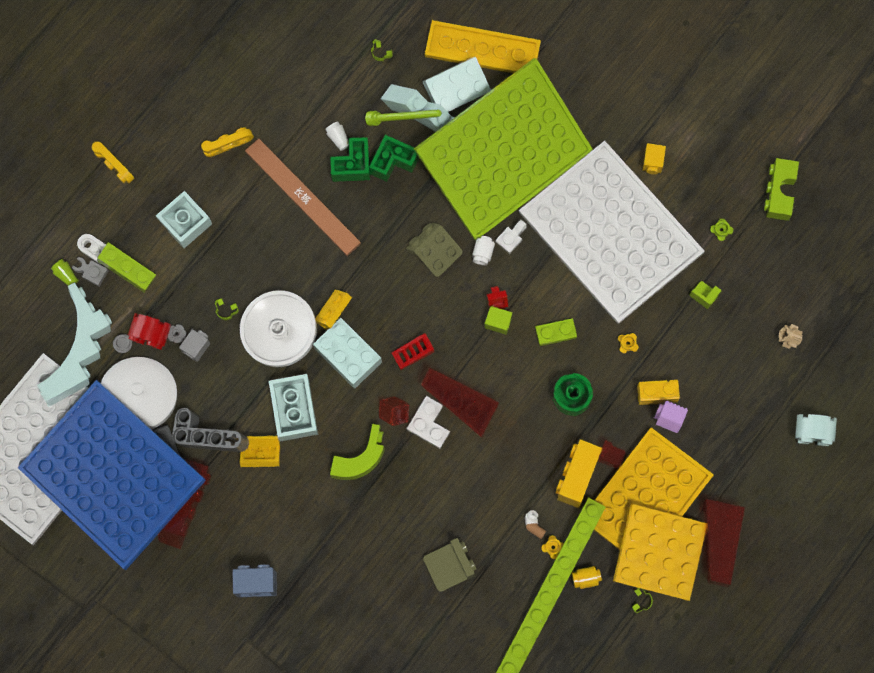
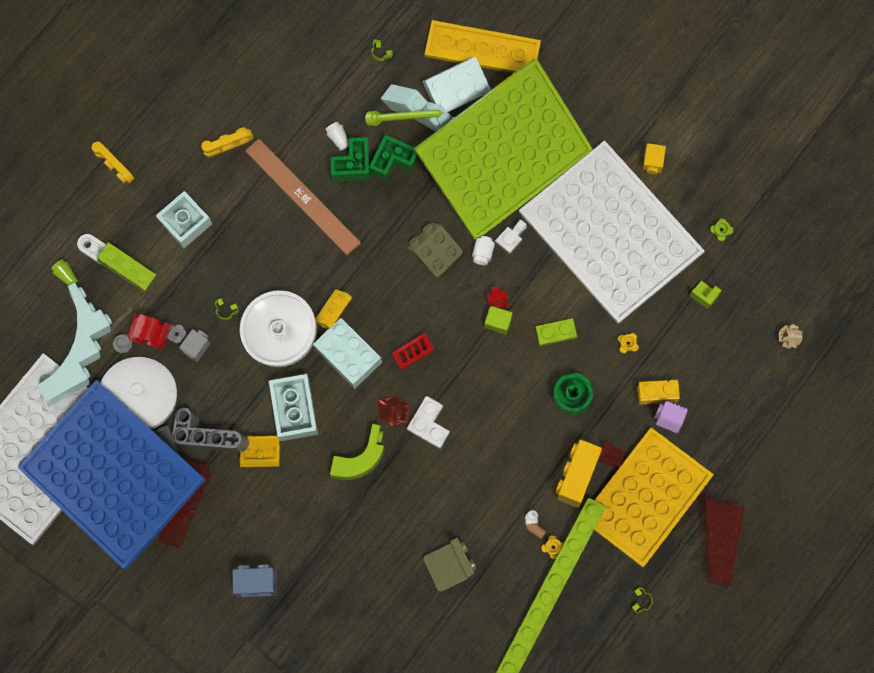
light grey plate [72,257,109,287] -> none
clear red wedge [421,368,500,439] -> none
yellow brick [572,566,602,589] -> none
yellow plate [613,504,707,601] -> none
lime arch [764,158,799,221] -> none
light aqua brick [795,414,837,446] -> none

